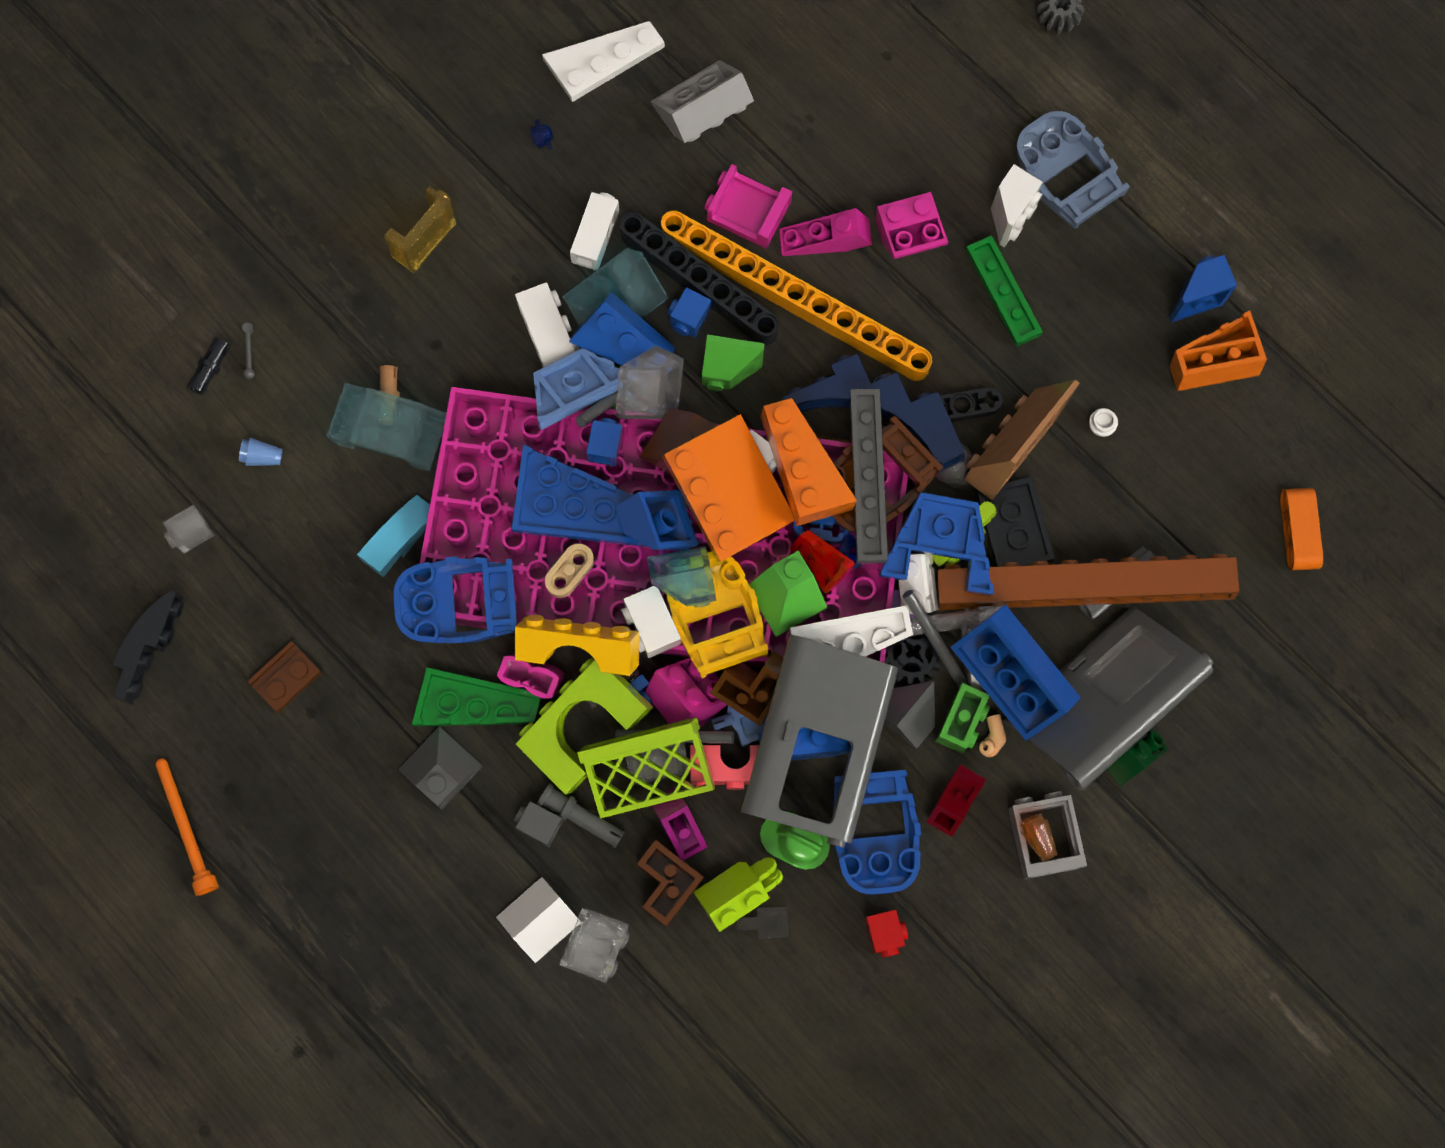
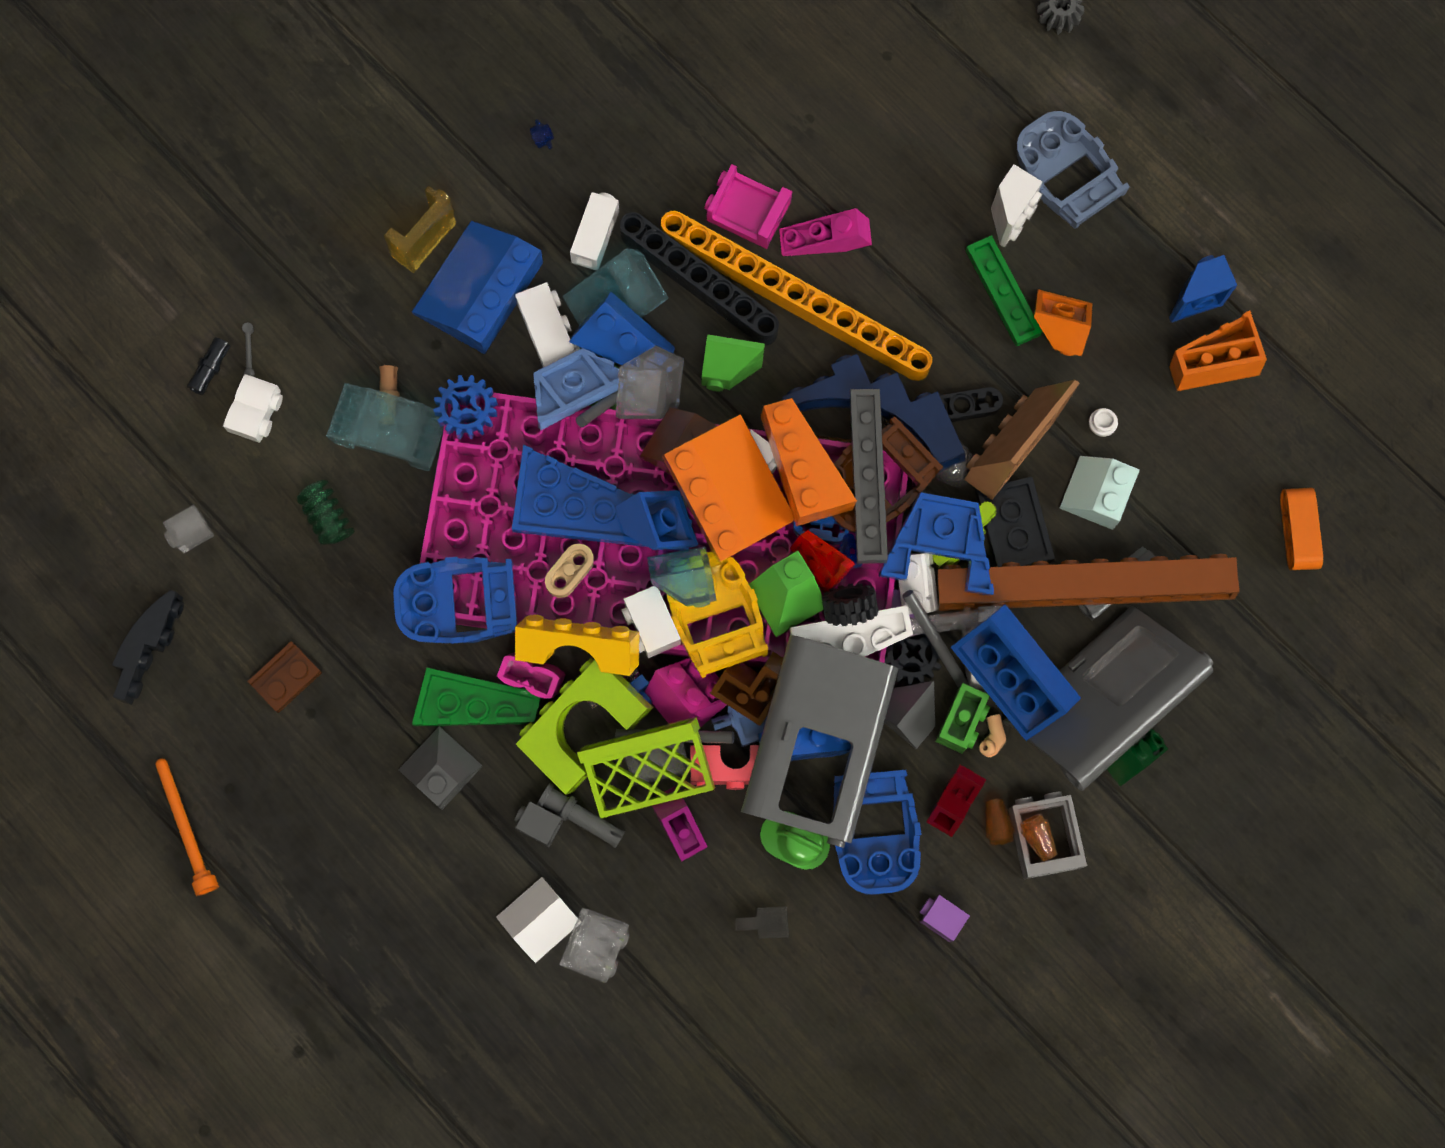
medium blue cone [239,437,283,466] -> none
medium azure slope [357,495,430,577] -> none
white wing [542,21,665,102] -> none
blue brick [587,418,623,467] -> none
reddish brown brick [637,840,704,928] -> none
light grey slope [651,60,754,143] -> none
blue brick [668,287,711,338] -> none
lime hinge [693,857,783,932] -> none
red brick [864,910,908,958] -> none
dark pink slope [874,192,948,259] -> none
none -> white brick [223,374,283,443]
none -> clear green piece [296,480,355,545]
none -> blue slope [412,221,543,355]
none -> blue gear [433,375,498,439]
none -> black tyre [822,583,878,626]
none -> medium lavender brick [919,895,970,942]
none -> clear orange cone [986,799,1015,845]
none -> orange slope [1034,289,1093,356]
none -> light aqua slope [1059,456,1140,530]

